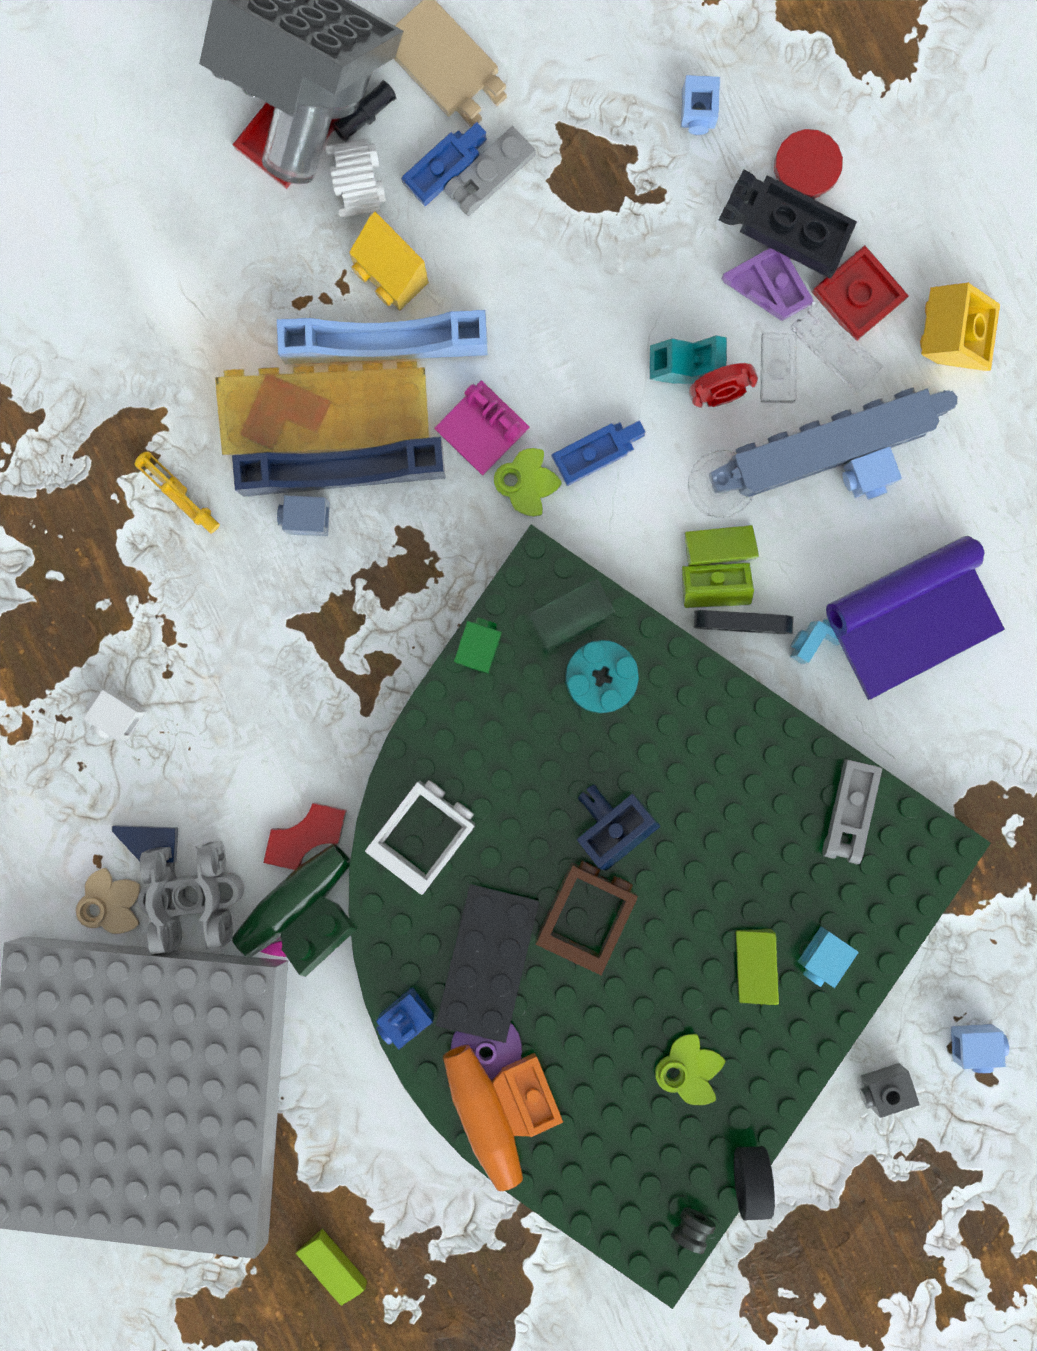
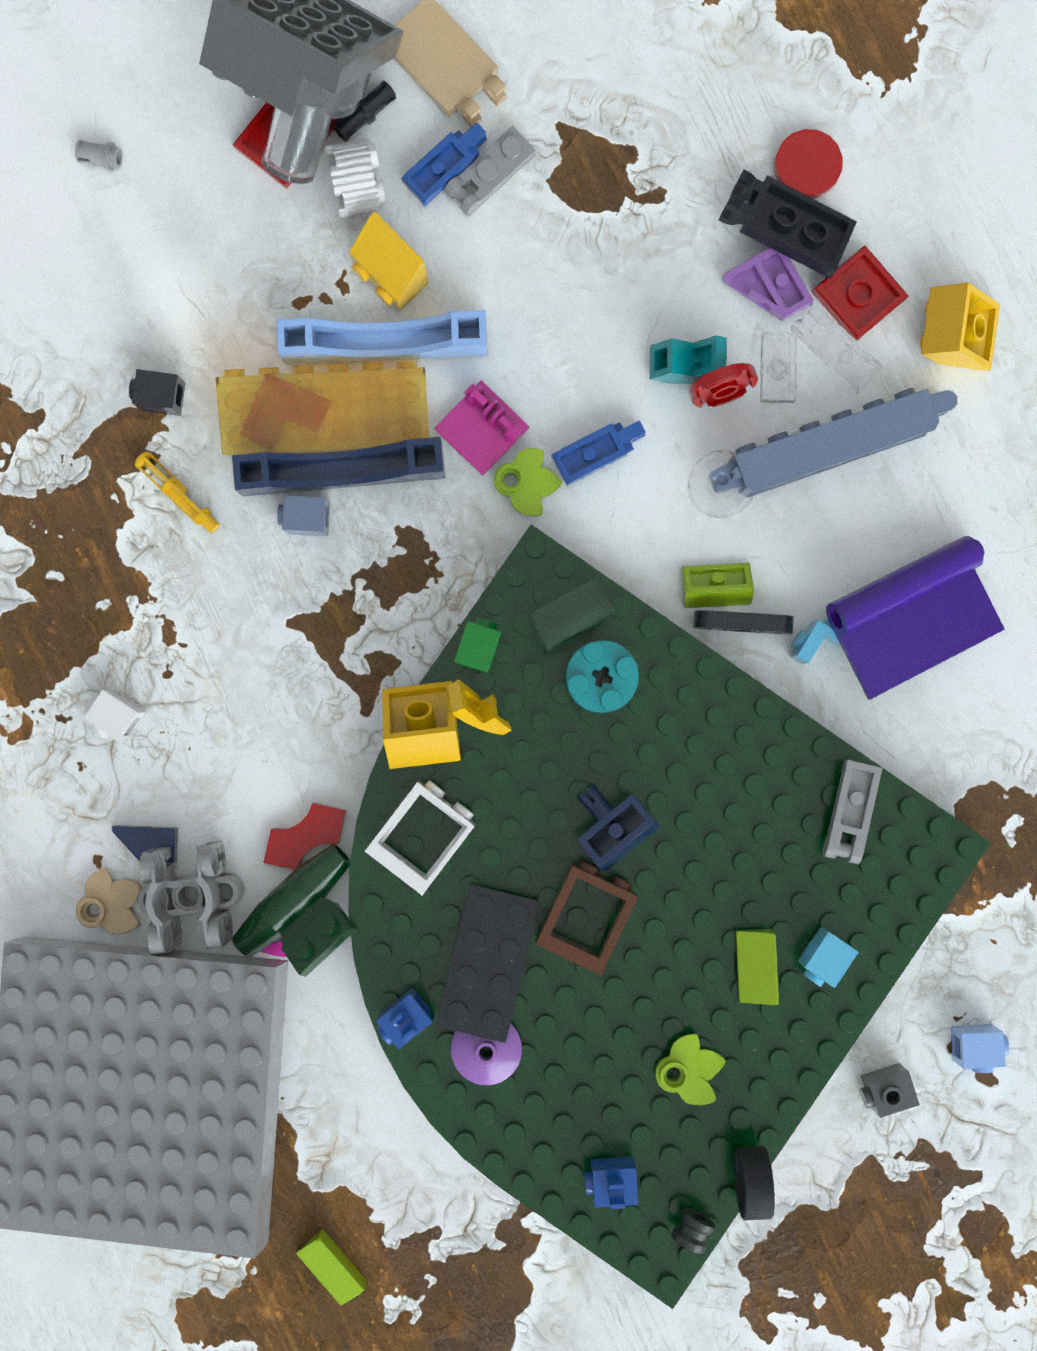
orange plate [443,1045,563,1191] -> none
light blue brick [681,75,720,135] -> none
lime slope [684,525,759,566] -> none
light blue brick [842,447,902,500] -> none
none -> light grey pin [75,140,122,171]
none -> black brick [129,369,186,416]
none -> yellow slope [382,681,461,769]
none -> yellow slope [448,679,512,735]
none -> blue brick [585,1157,638,1209]

